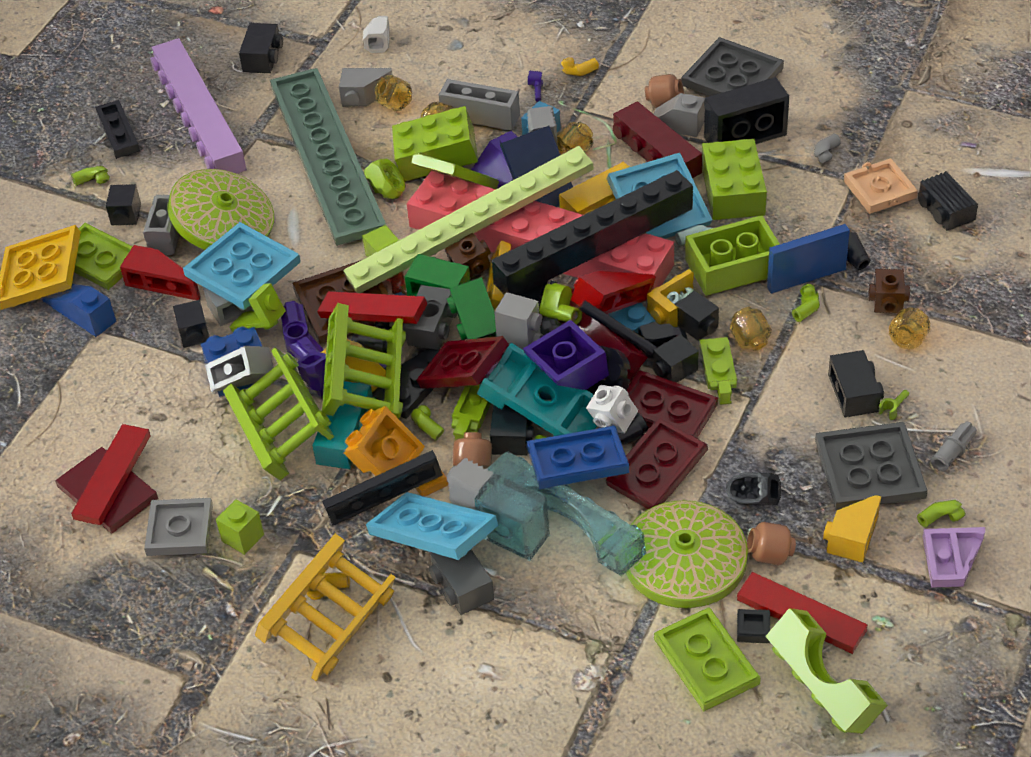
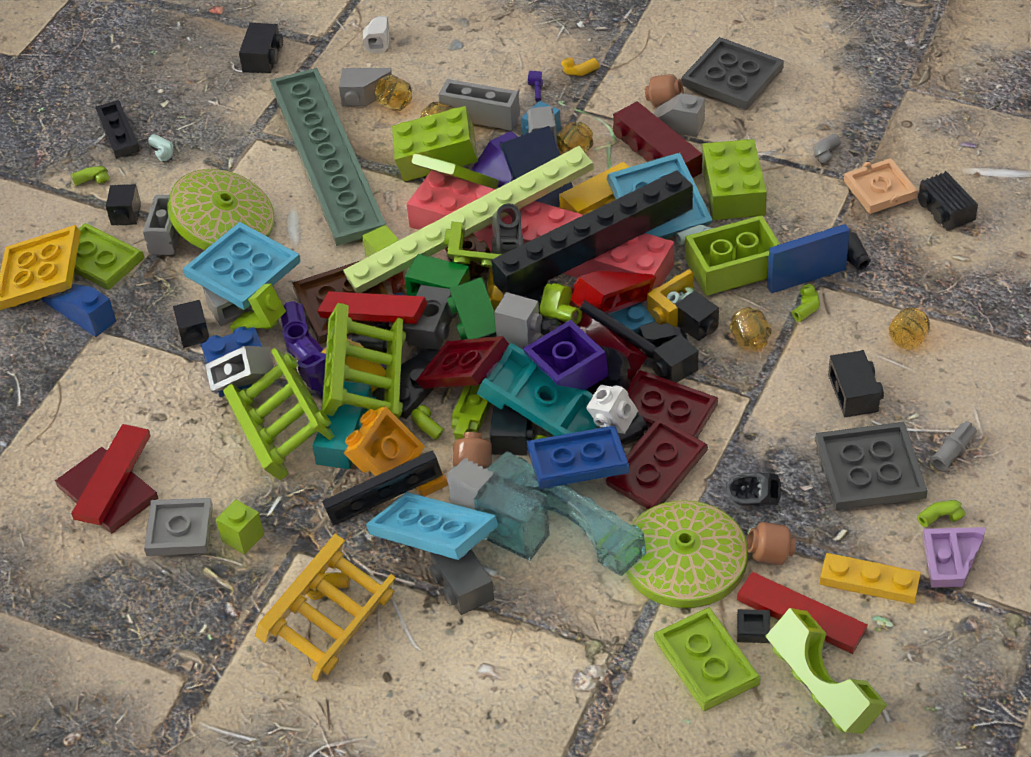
red slope [120,245,200,300] -> none
lavender brick [150,38,247,174] -> none
lime rock [364,159,405,199] -> none
lime hinge [699,337,737,405] -> none
black brick [704,77,790,144] -> none
yellow slope [823,495,881,563] -> none
reddish brown brick [868,269,910,313] -> none
lime hand [879,390,909,420] -> none
none -> light aqua arm [148,134,173,161]
none -> lime bracket [444,221,501,268]
none -> dark grey piece [492,203,524,255]
none -> yellow plate [819,553,921,605]

